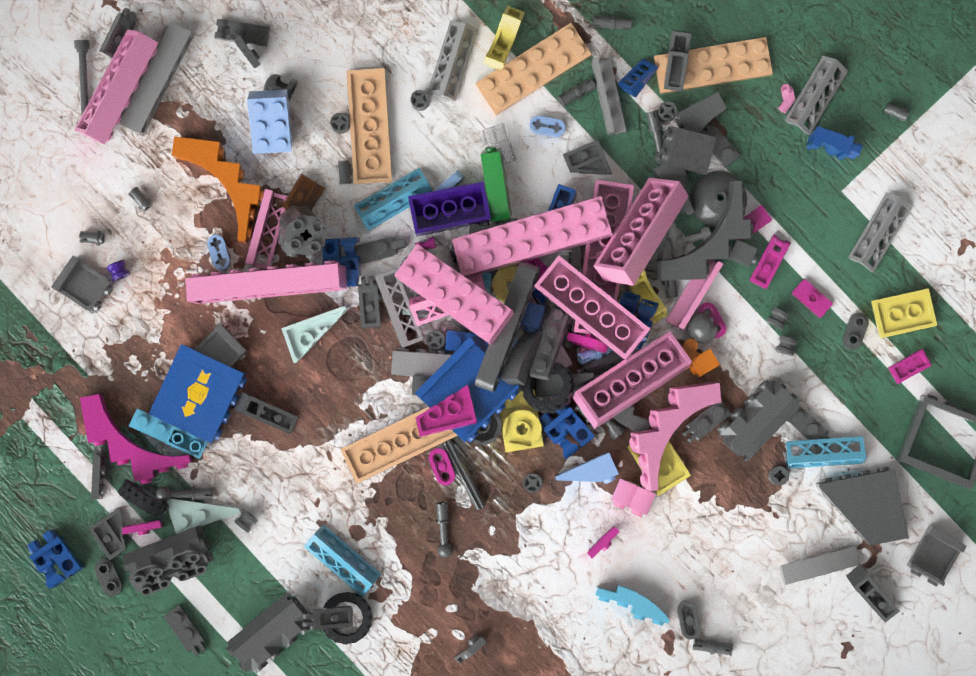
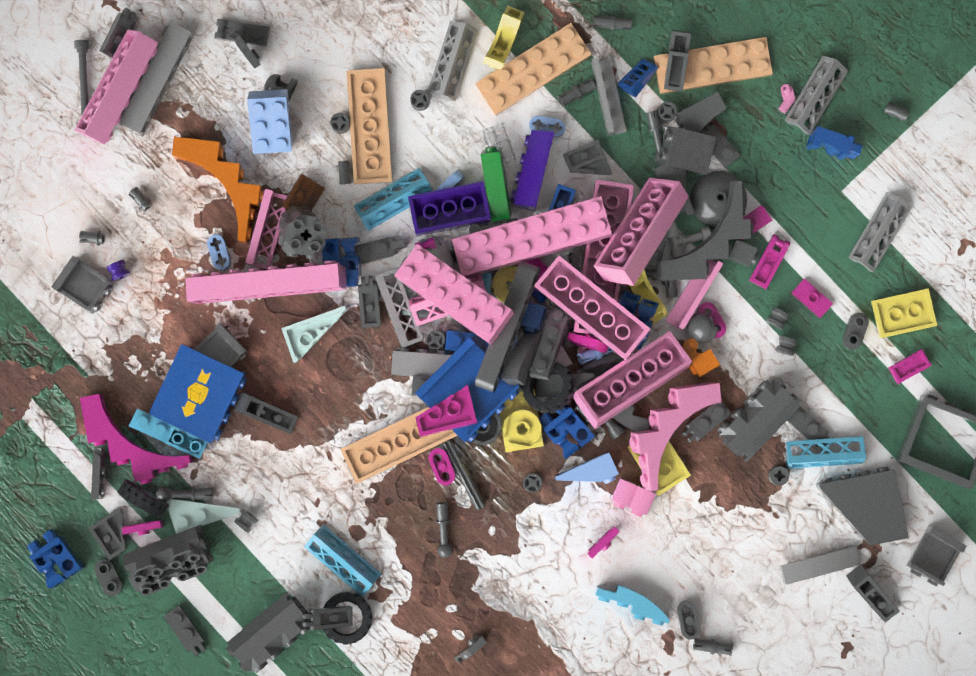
none -> dark purple slope [510,130,554,212]

